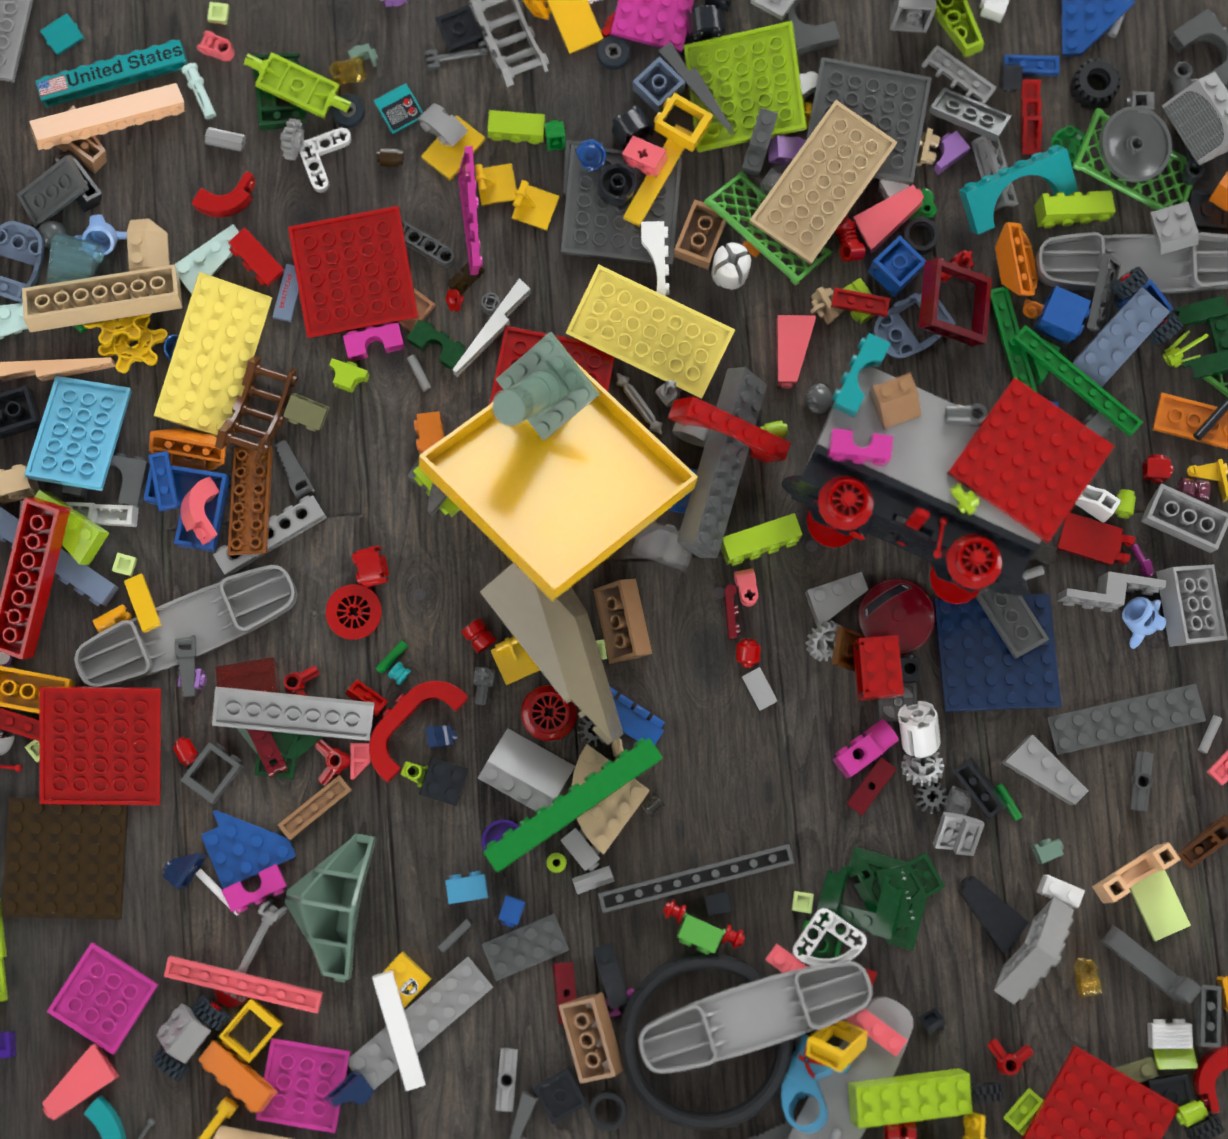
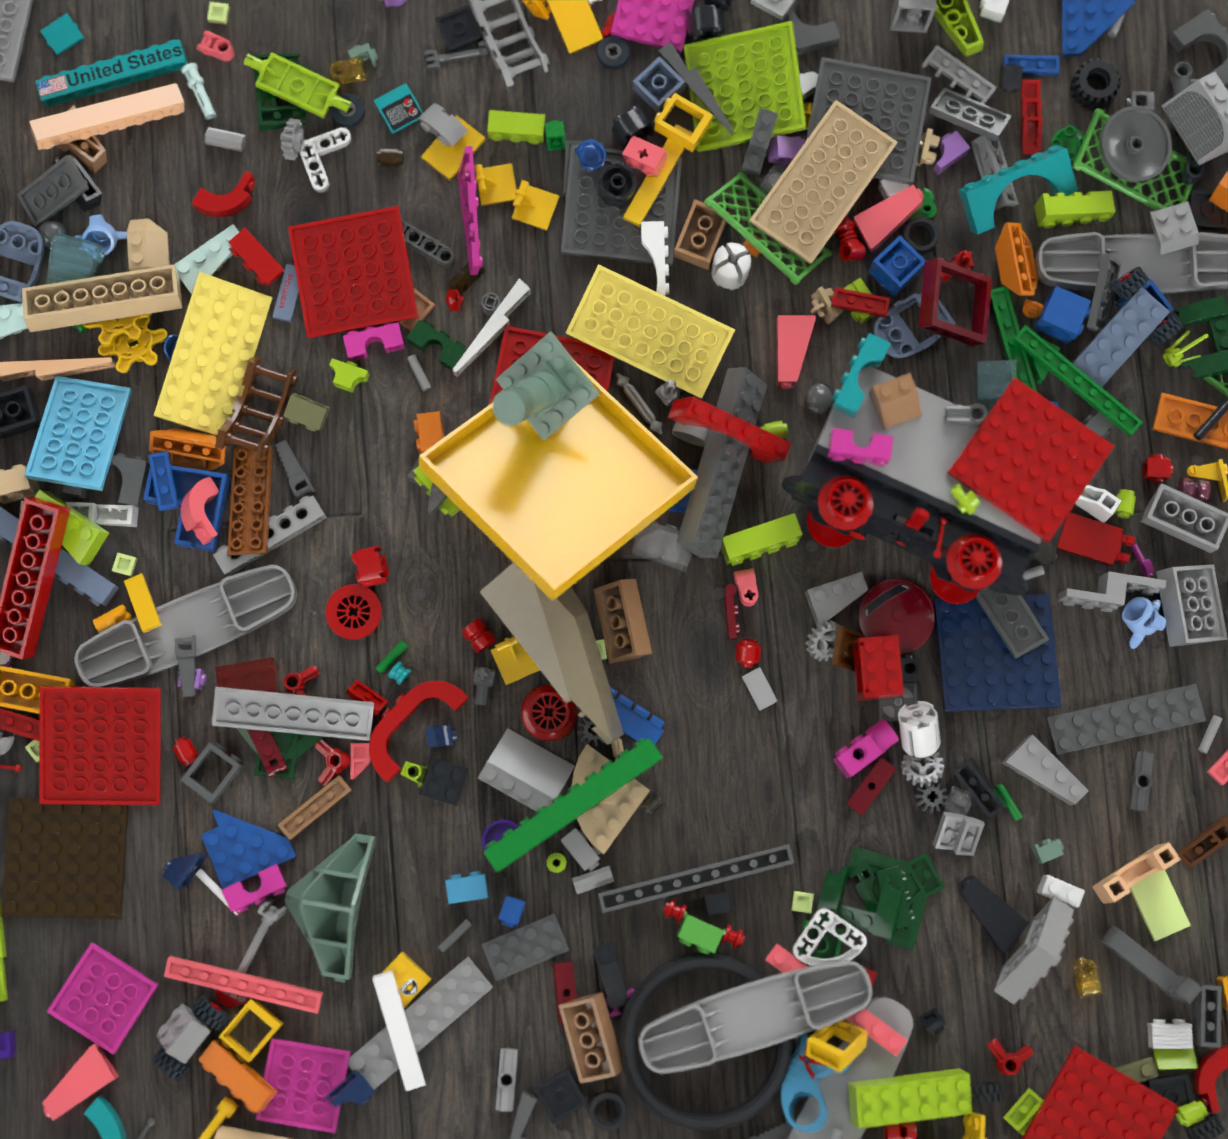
none -> clear light blue plate [978,360,1017,400]

